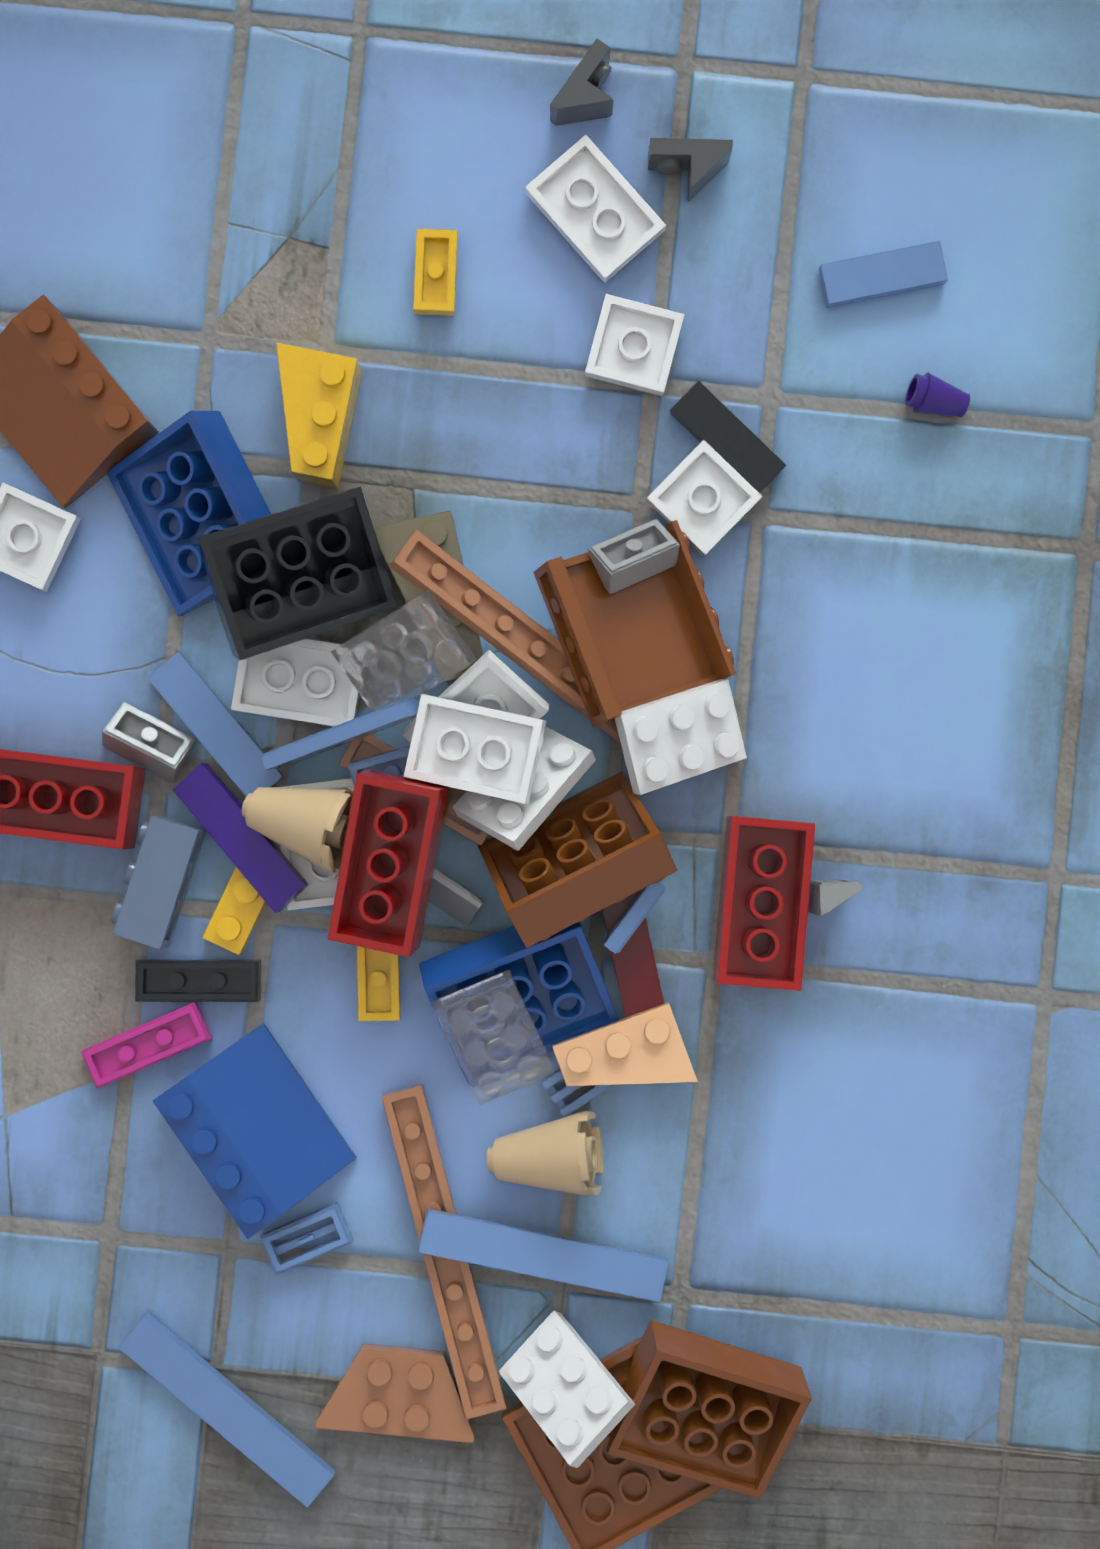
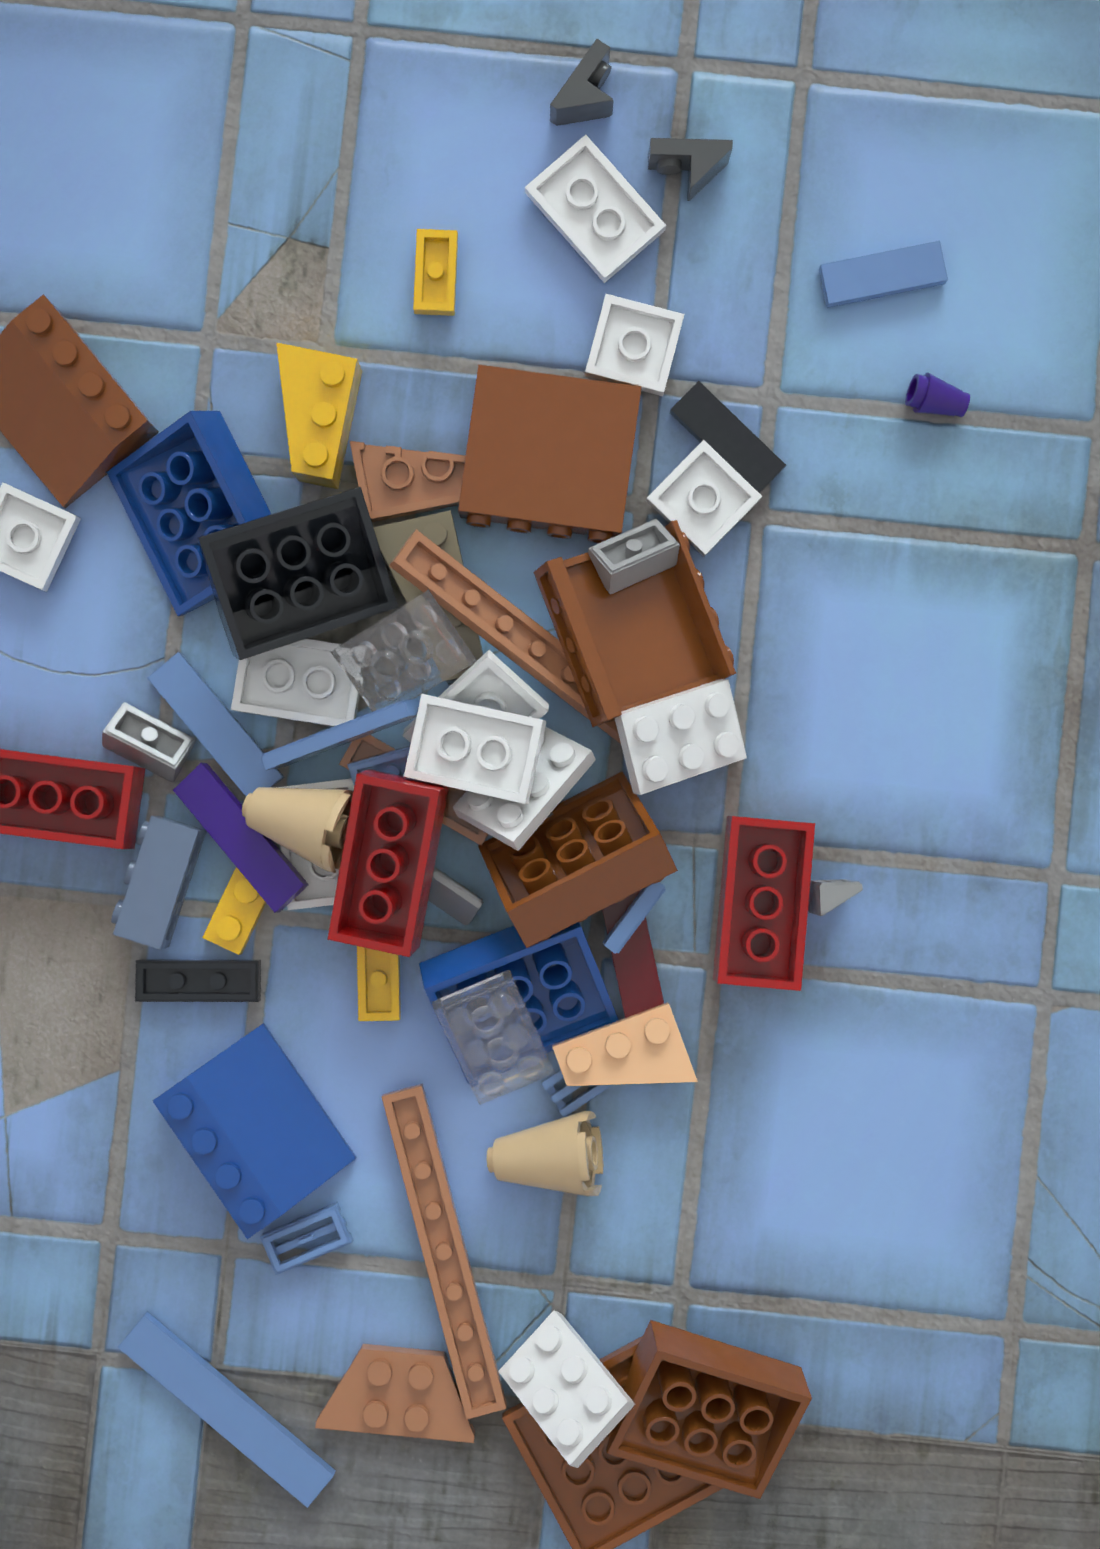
dark pink tile [81,1002,213,1089] -> none
medium blue tile [417,1208,669,1302] -> none
none -> nougat wing [350,441,466,522]
none -> dark orange panel [458,364,642,544]

